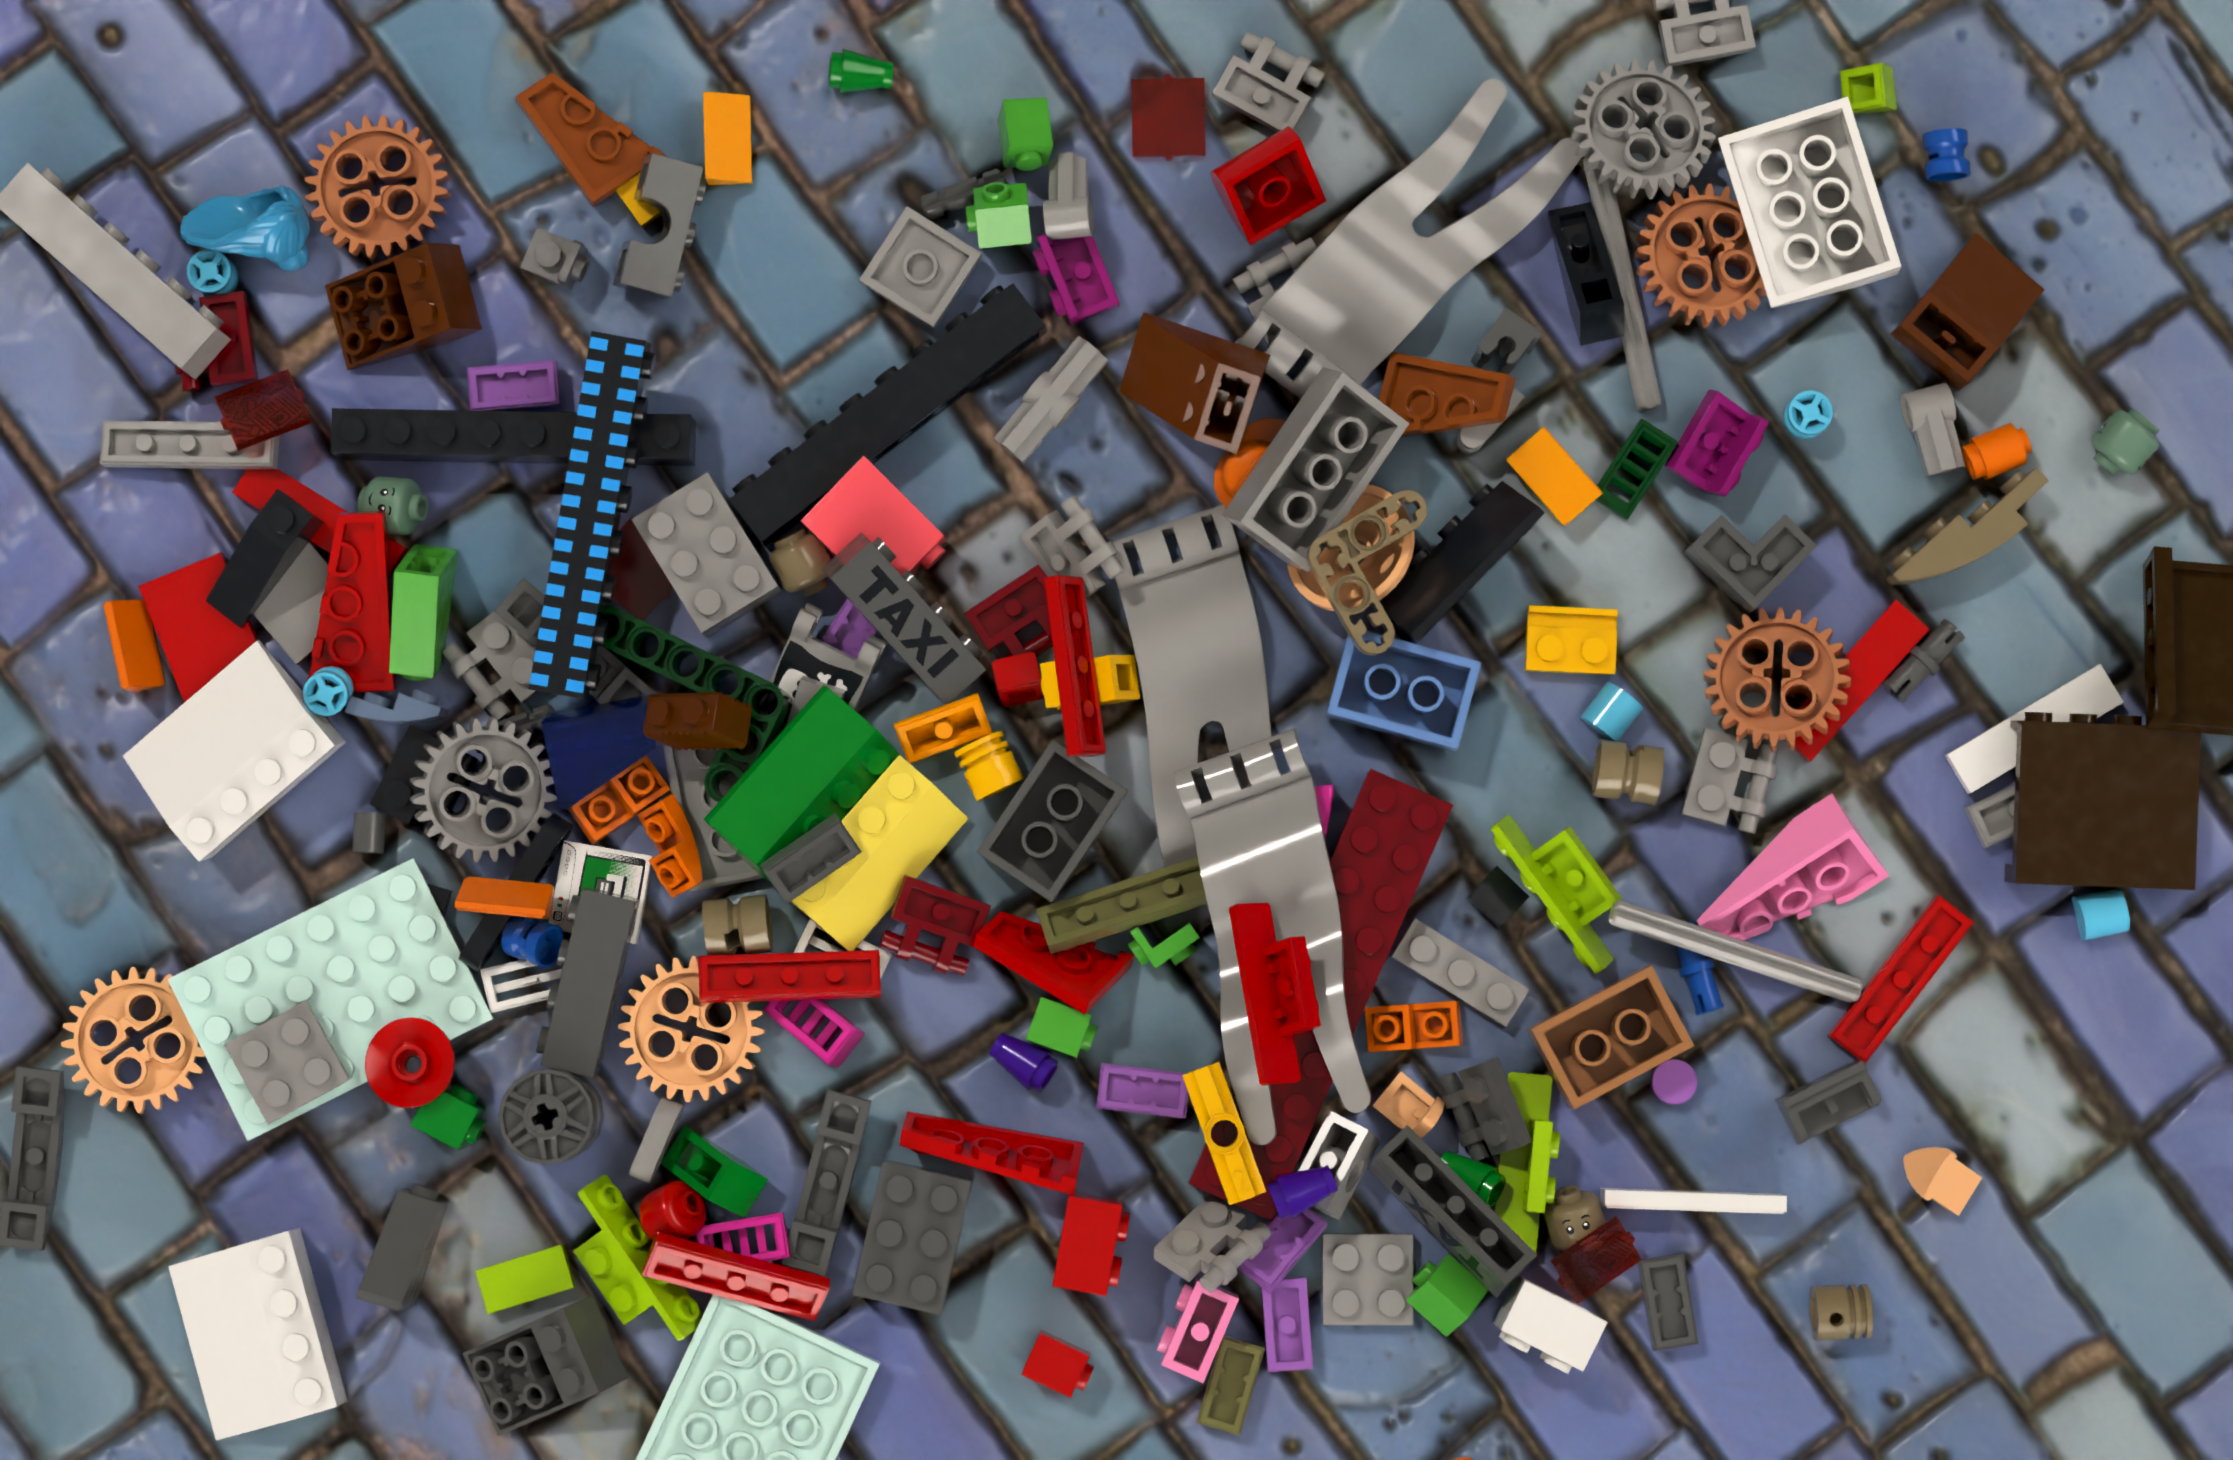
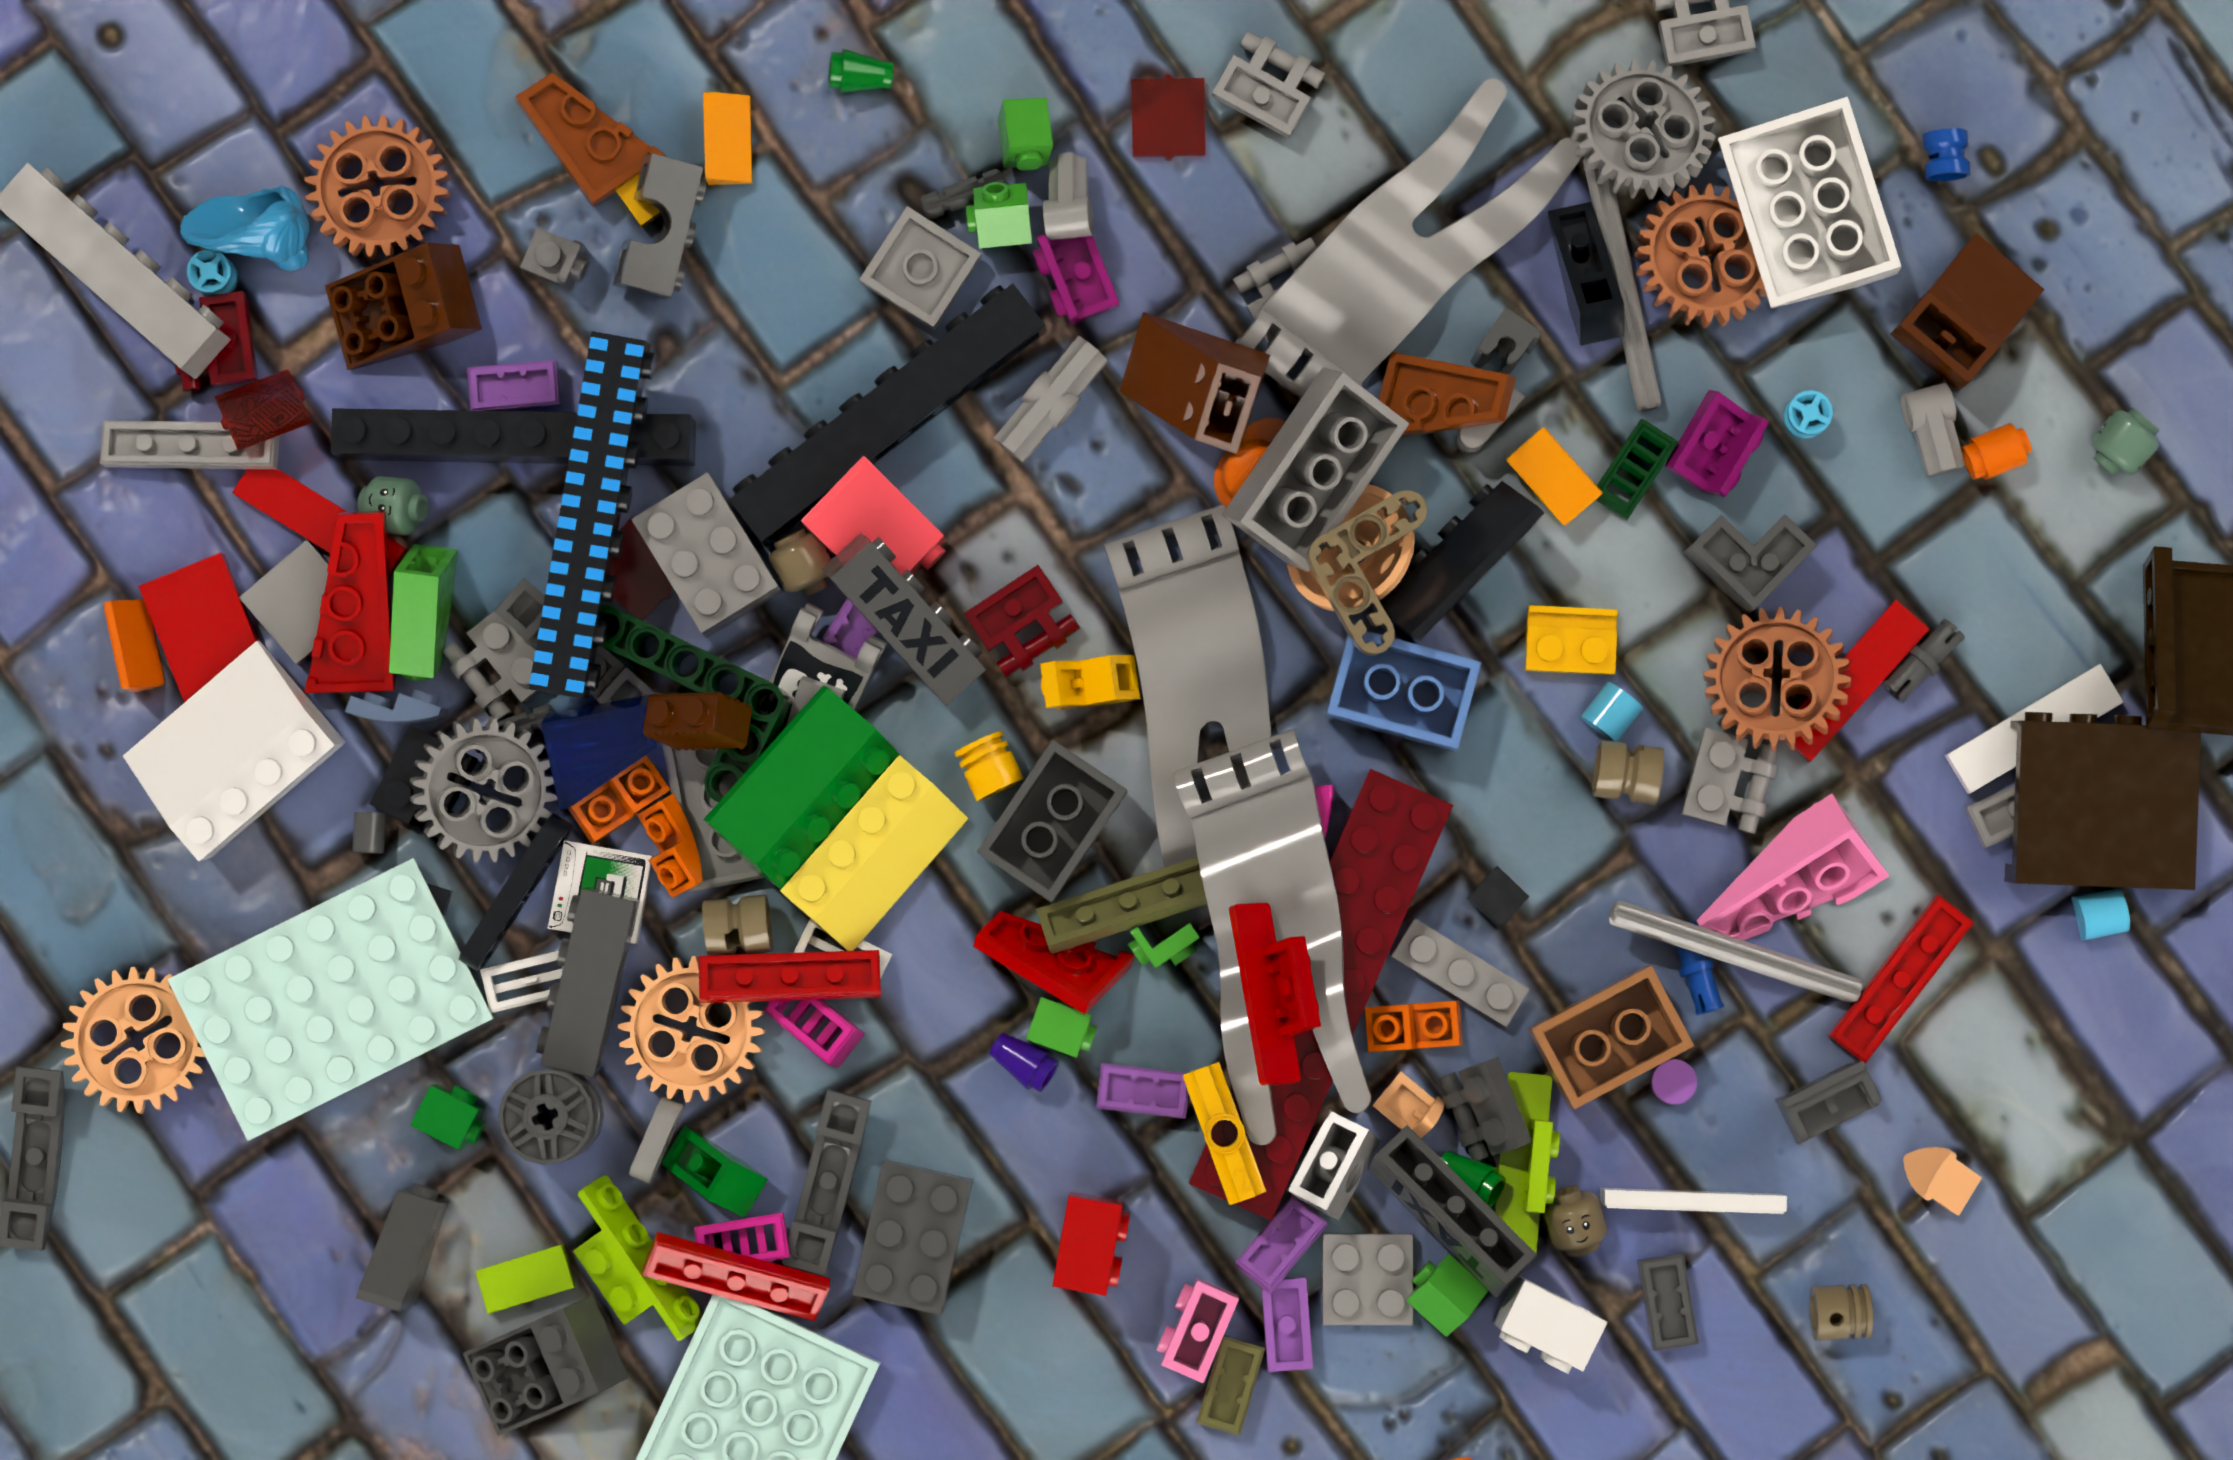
white slope [168,1228,348,1440] -> none
black slope [206,489,324,628] -> none
light grey plate [225,1000,351,1124] -> none
medium azure wheel [303,666,354,716] -> none
red dish [365,1017,455,1108] -> none
orange slope [454,876,555,919] -> none
blue wheel [501,916,565,968] -> none
red head [640,1181,706,1240] -> none
dark grey plate [760,813,862,904] -> none
dark red plate [879,875,991,976] -> none
light orange slope [893,693,992,764] -> none
red wing [899,1111,1084,1196] -> none
red slope [992,652,1044,708] -> none
light grey plate [1020,495,1124,599] -> none
red brick [1021,1330,1094,1398] -> none
red tile [1044,575,1106,757] -> none
light grey plate [1154,1194,1271,1293] -> none
red brick [1210,126,1326,246] -> none
dark purple cone [1267,1165,1338,1219] -> none
lime bracket [1491,814,1623,974] -> none
clear red piece [1550,1216,1641,1304] -> none
lime slope [1840,62,1897,115] -> none
dark tan slope [1885,468,2049,586] -> none

